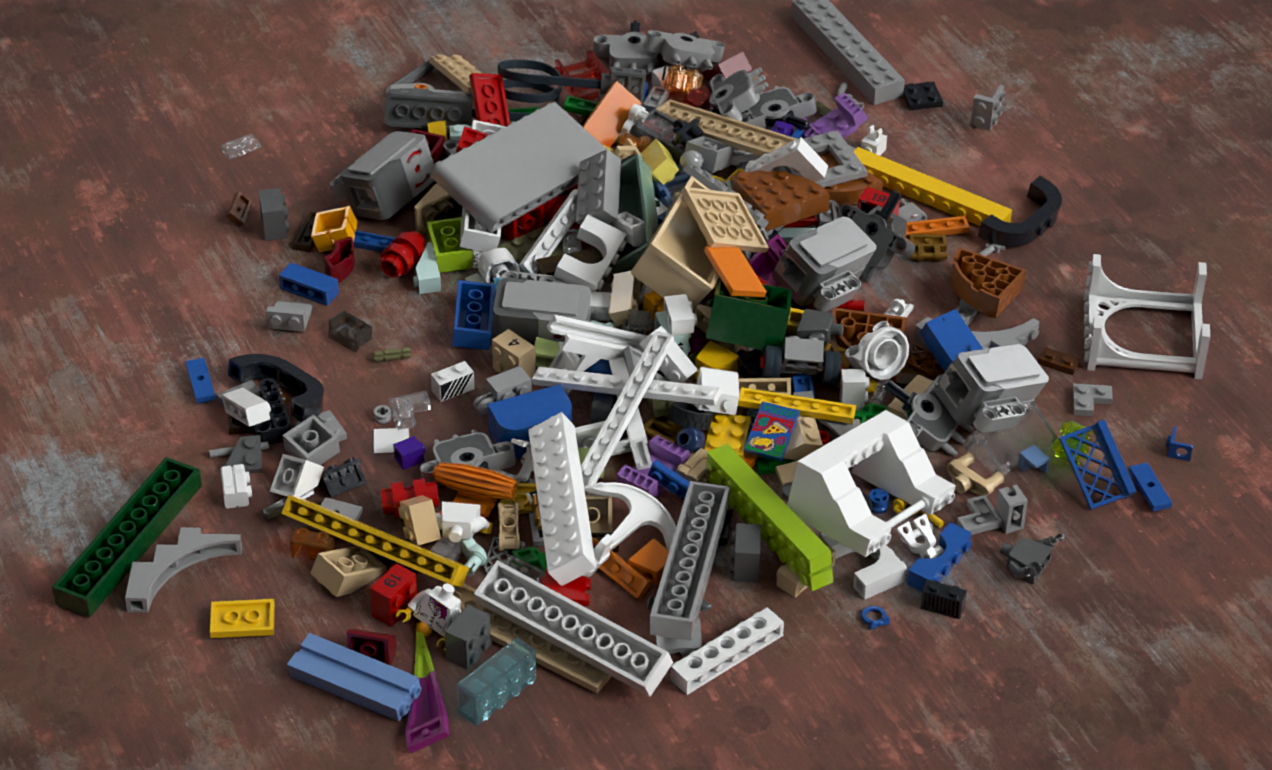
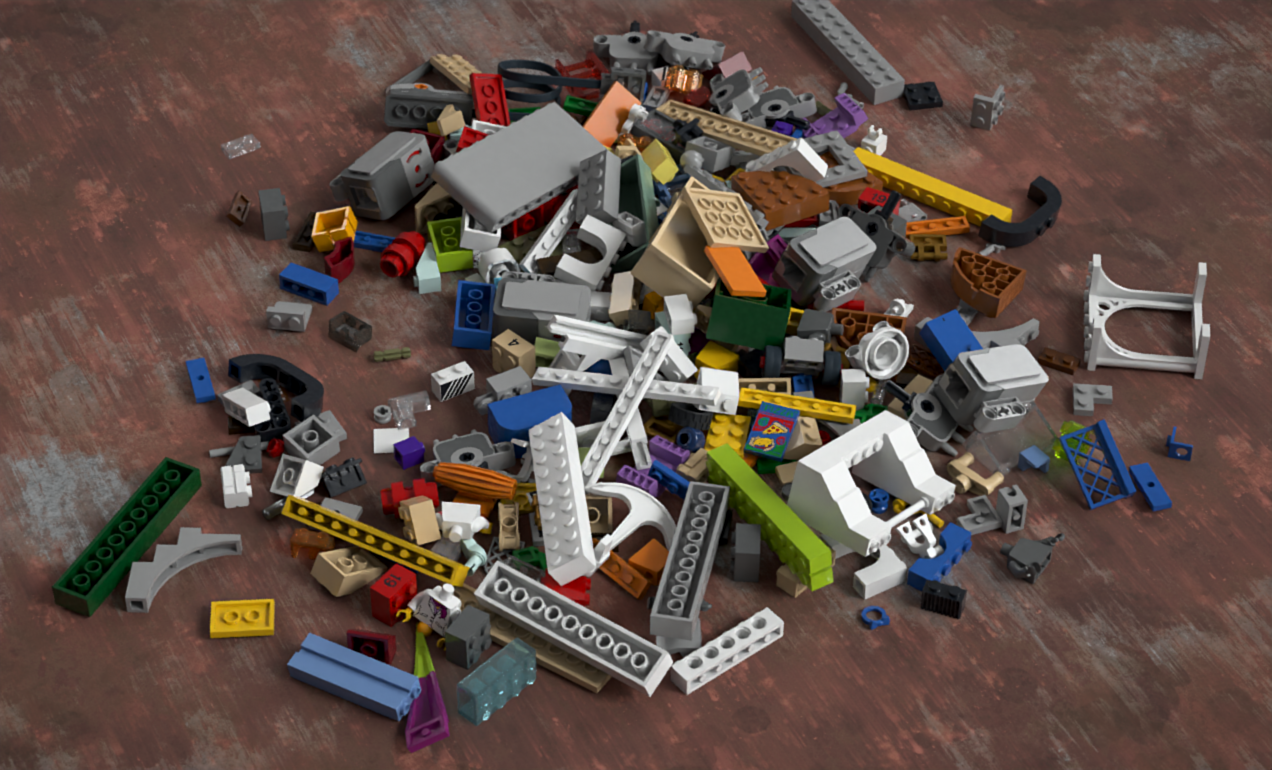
none -> red plate [266,439,284,458]
none -> tan slope [437,104,465,136]

